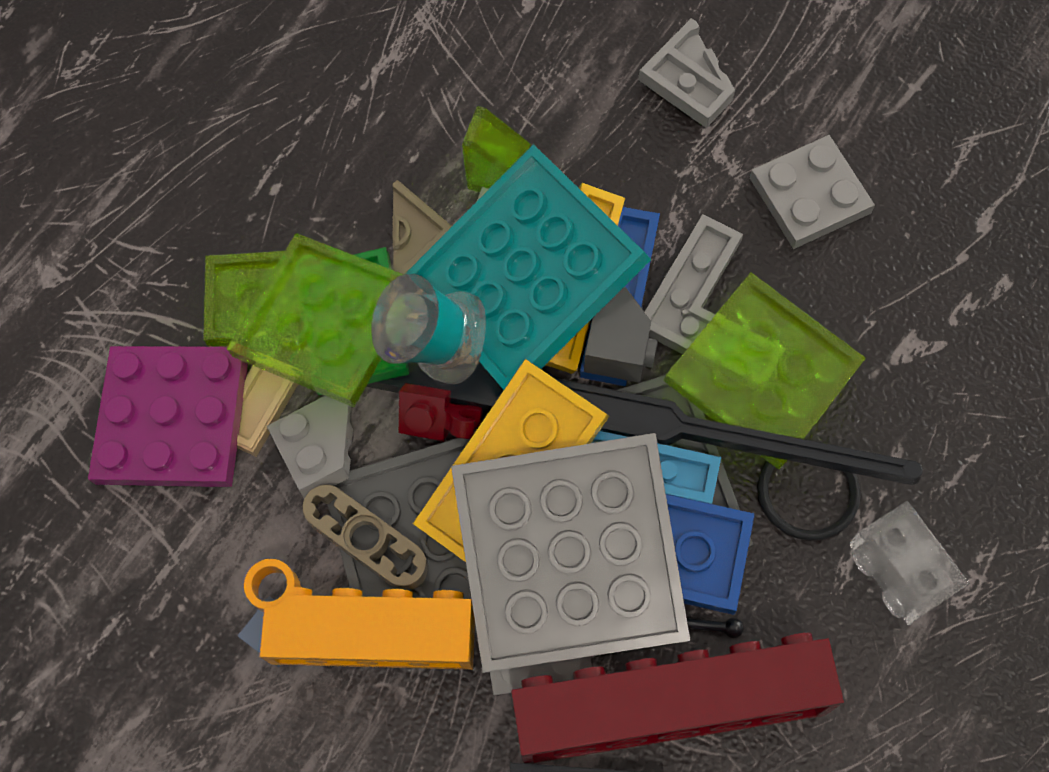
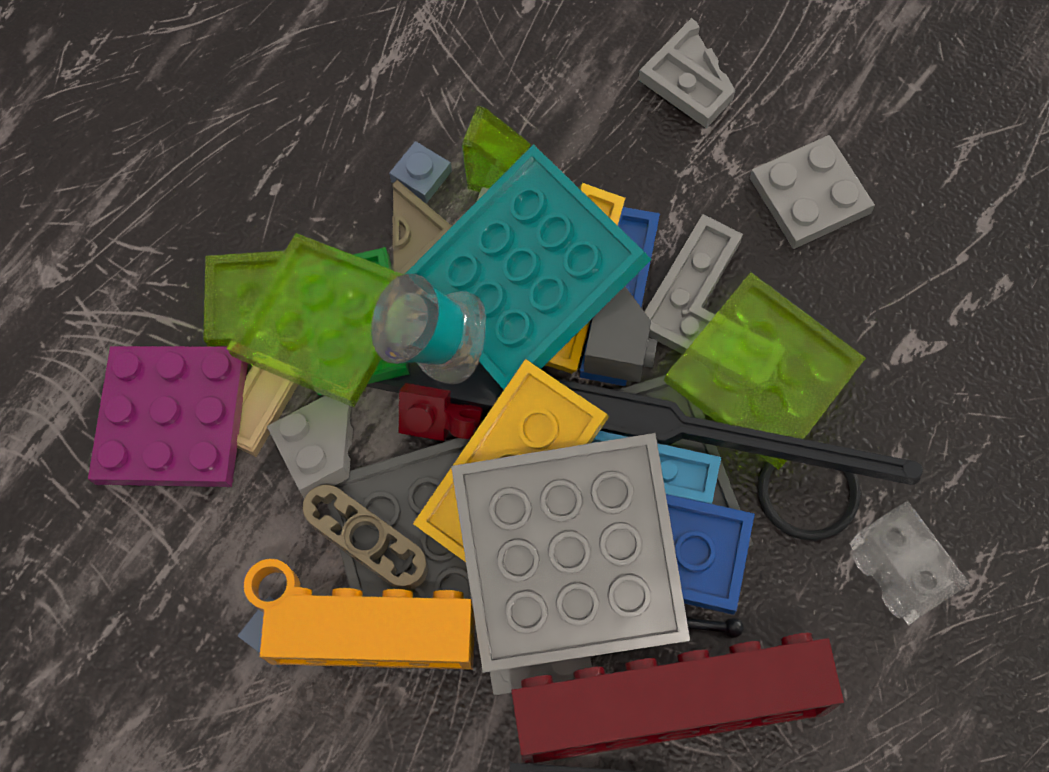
none -> sand blue plate [389,141,452,203]

